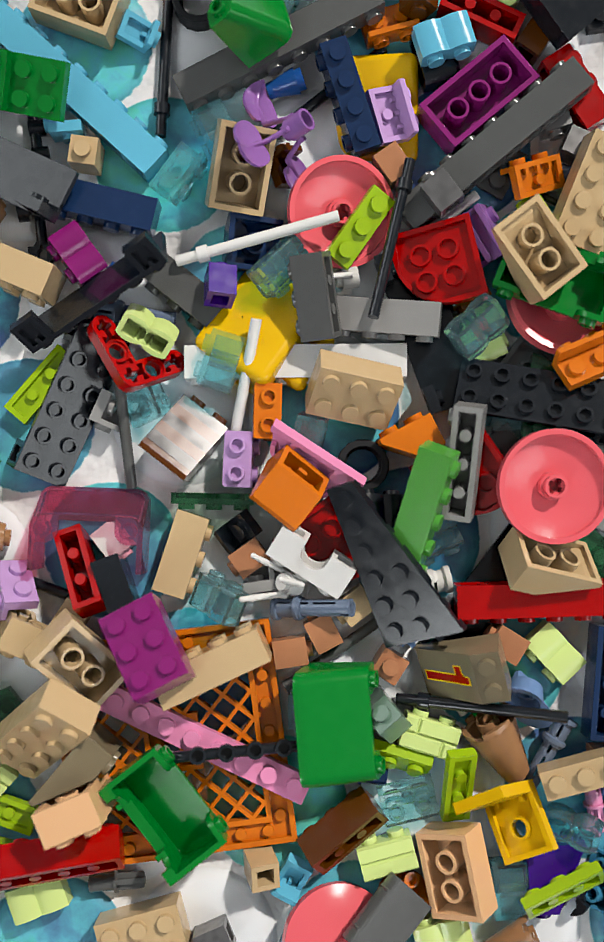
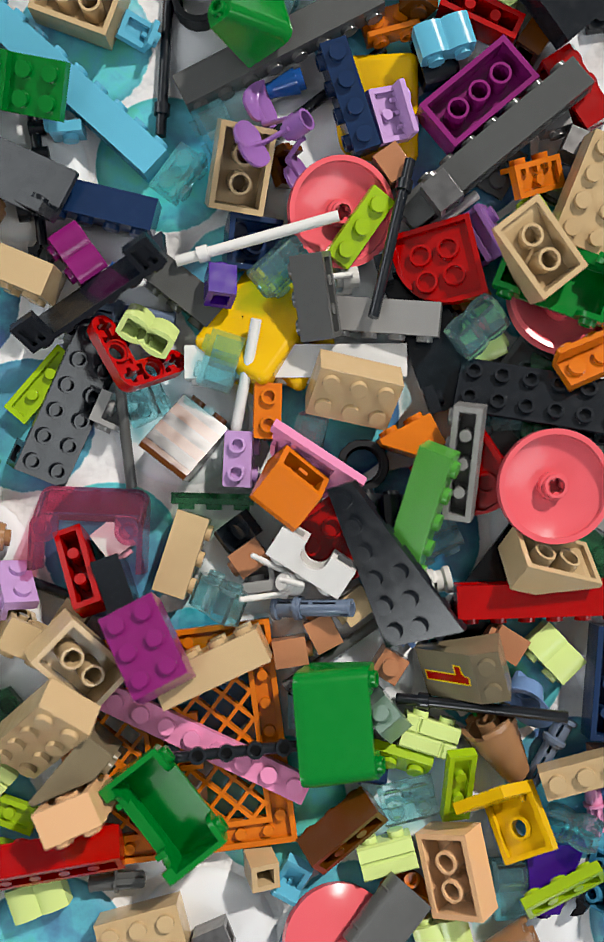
tan brick [67,134,105,176] -> none

